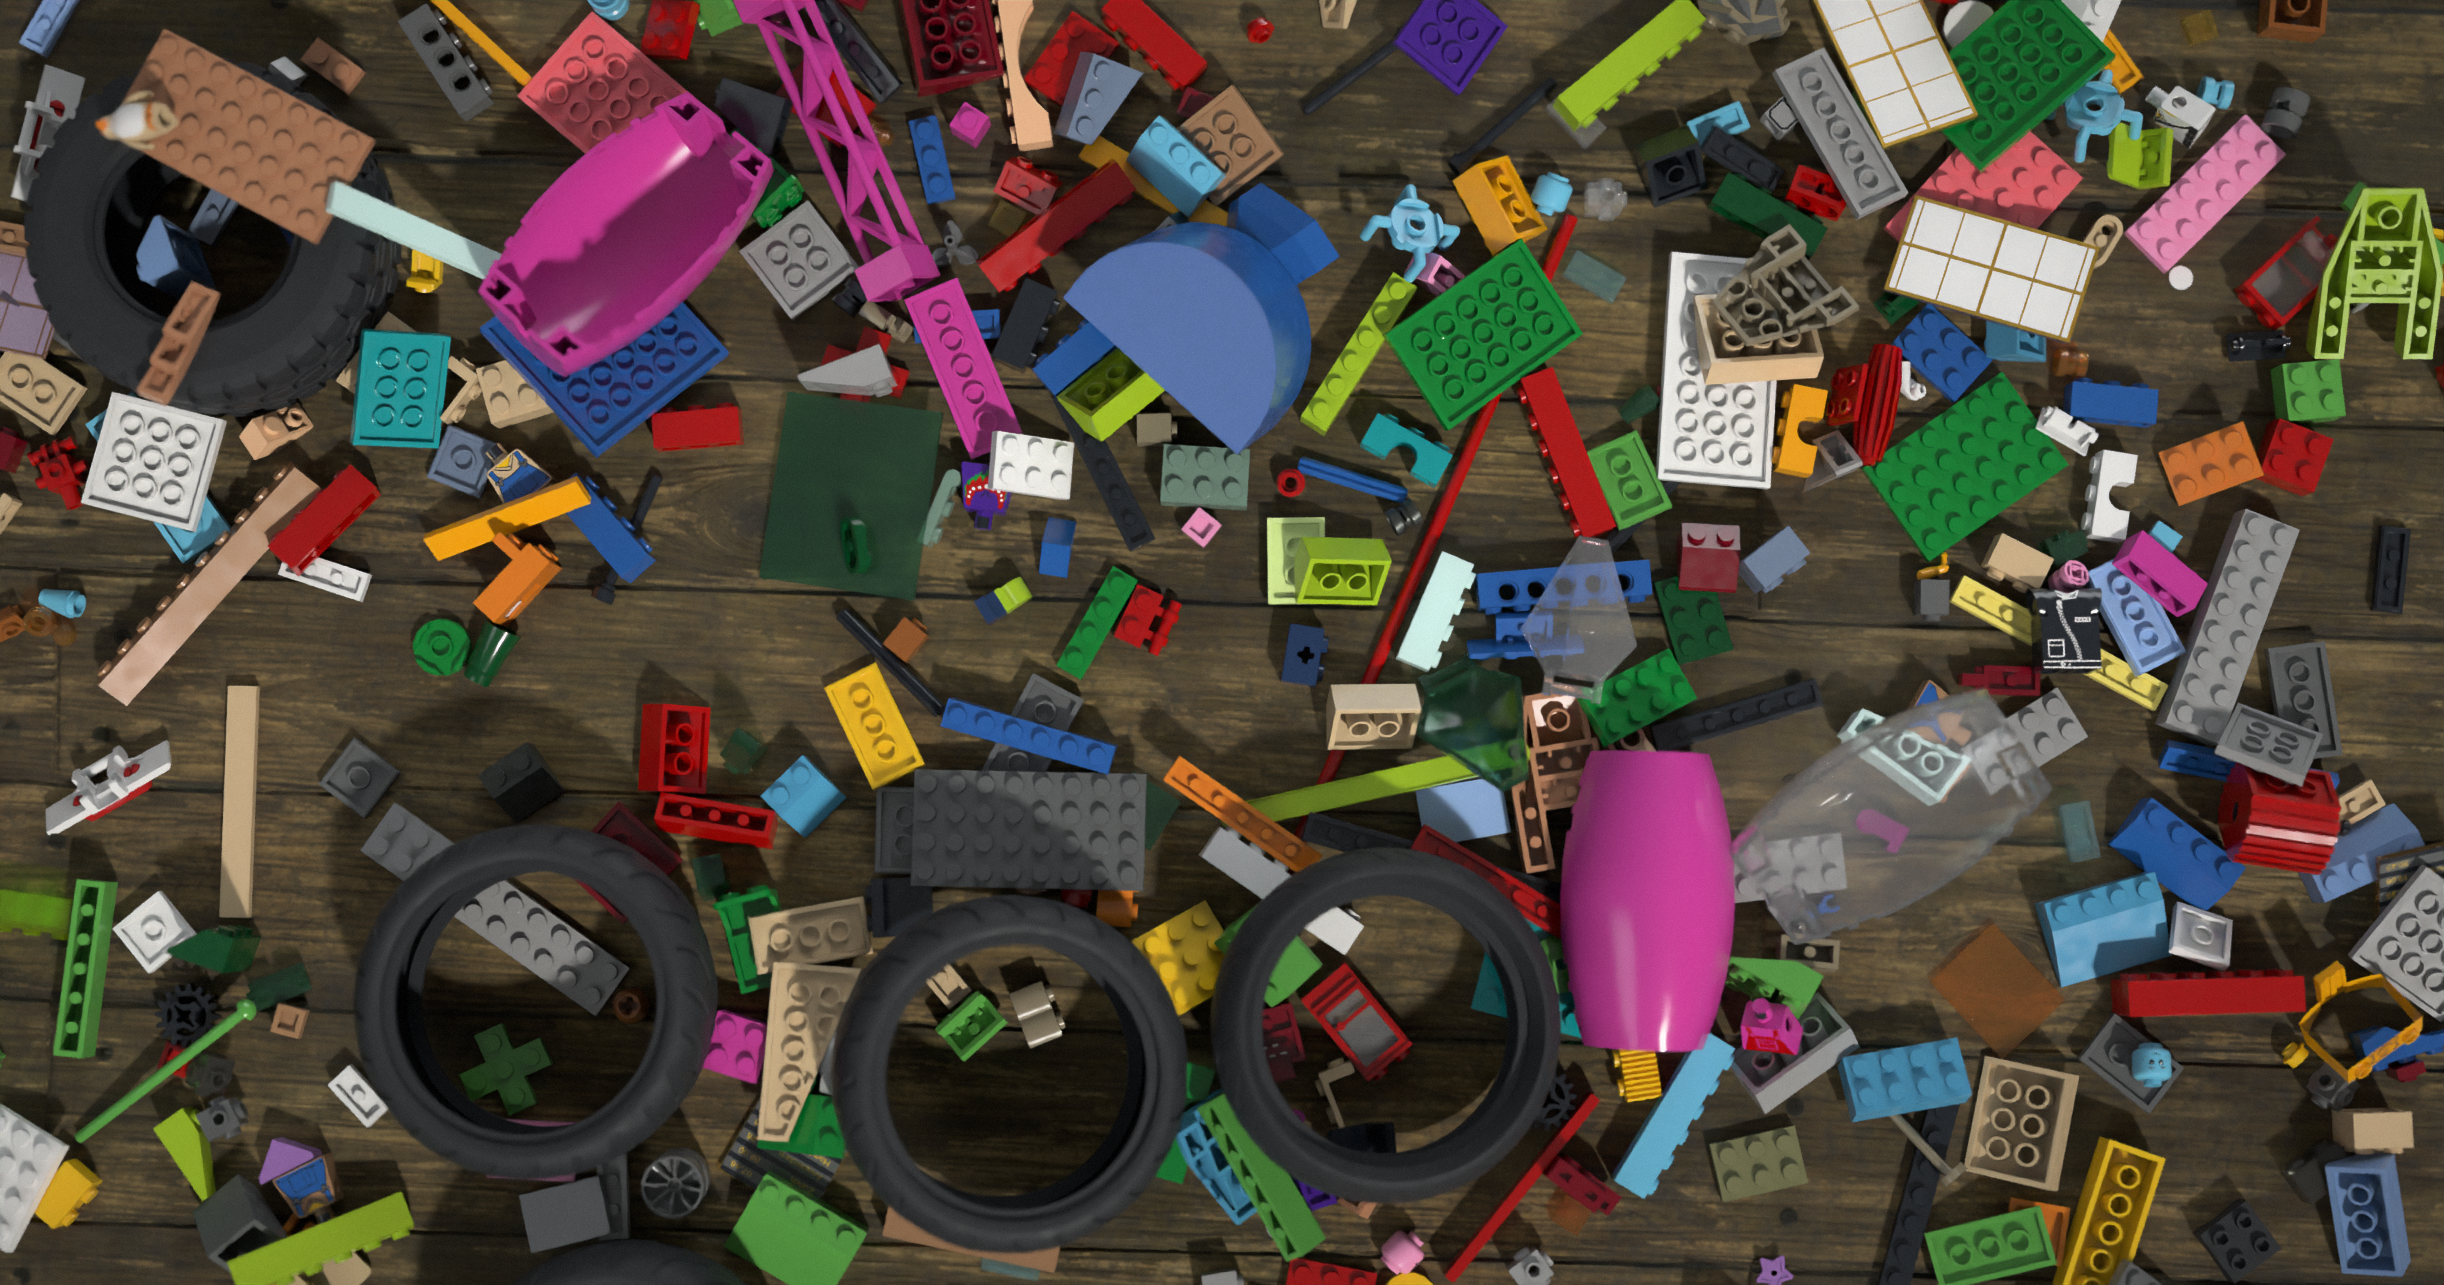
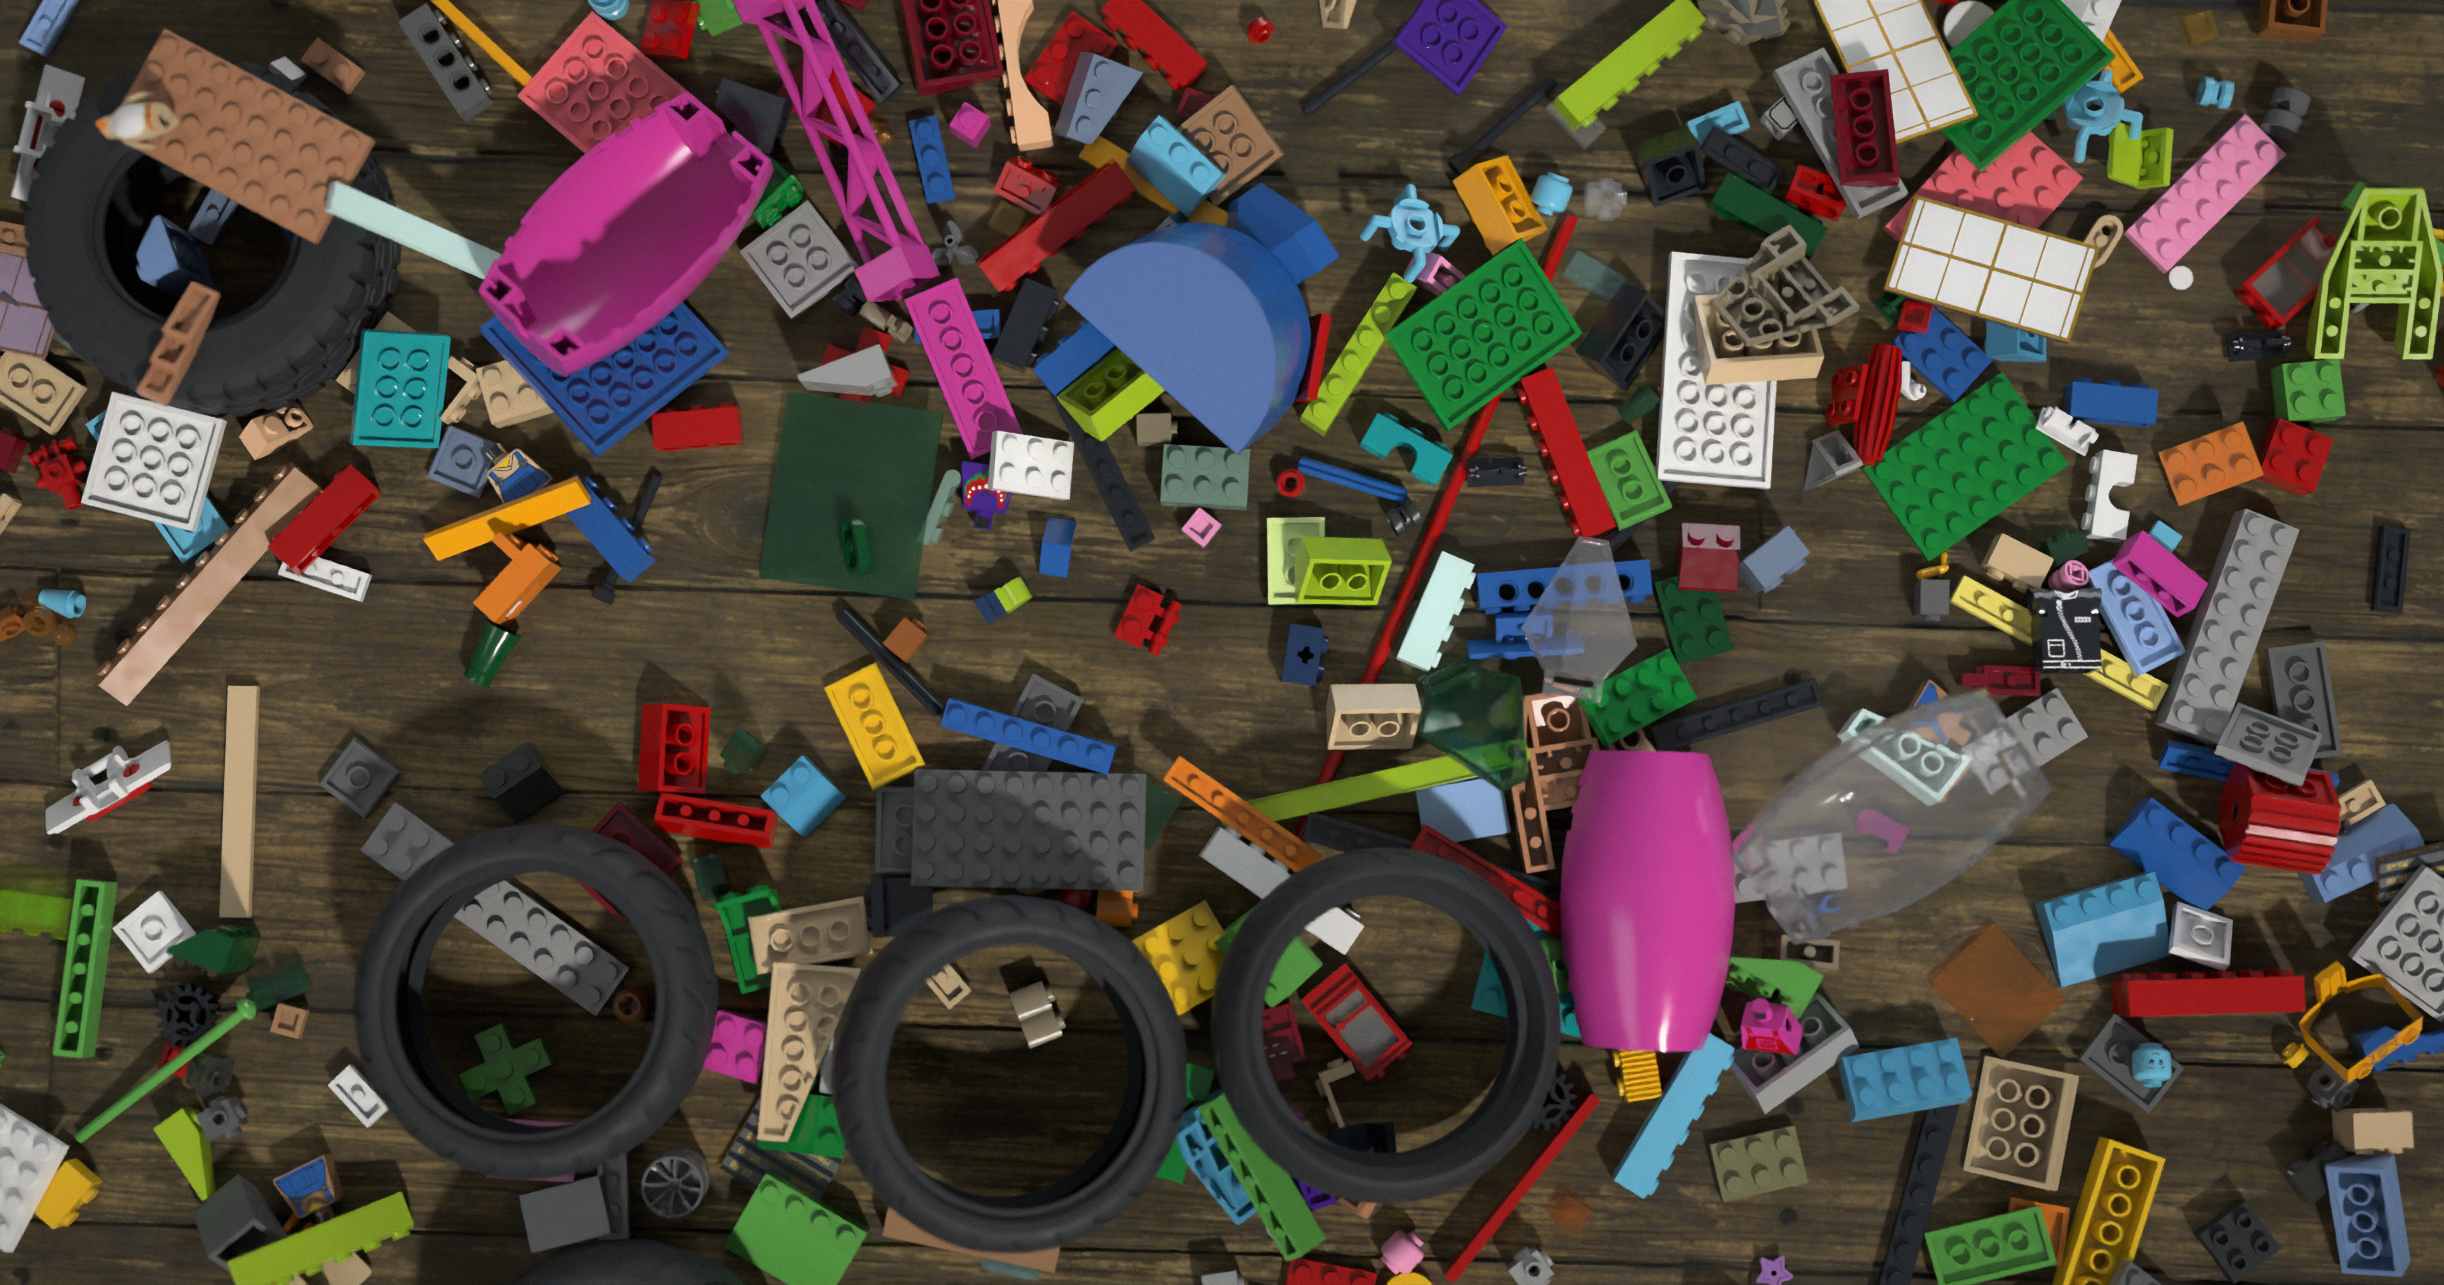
medium lavender slope [259,1137,322,1184] -> none
yellow bracket [406,249,443,293] -> none
green tile [413,619,472,676] -> none
bright green bracket [935,991,1008,1062] -> none
green plate [1056,566,1138,680] -> none
dark red piece [1542,1154,1622,1216] -> none
light orange arch [1772,384,1828,478] -> none
dark tan piece [1889,1114,1967,1187] -> none
clear orange wheel [2052,348,2089,378] -> none
clear light blue plate [2058,800,2101,863] -> none
white torso [2145,86,2216,149] -> none
dark red plate [2385,1058,2427,1083] -> none
none -> red tile [1293,313,1332,405]
none -> black hinge [1466,456,1527,487]
none -> black slope [1575,283,1665,391]
none -> dark red slope [1830,69,1900,187]
none -> red tile [1898,299,1934,334]

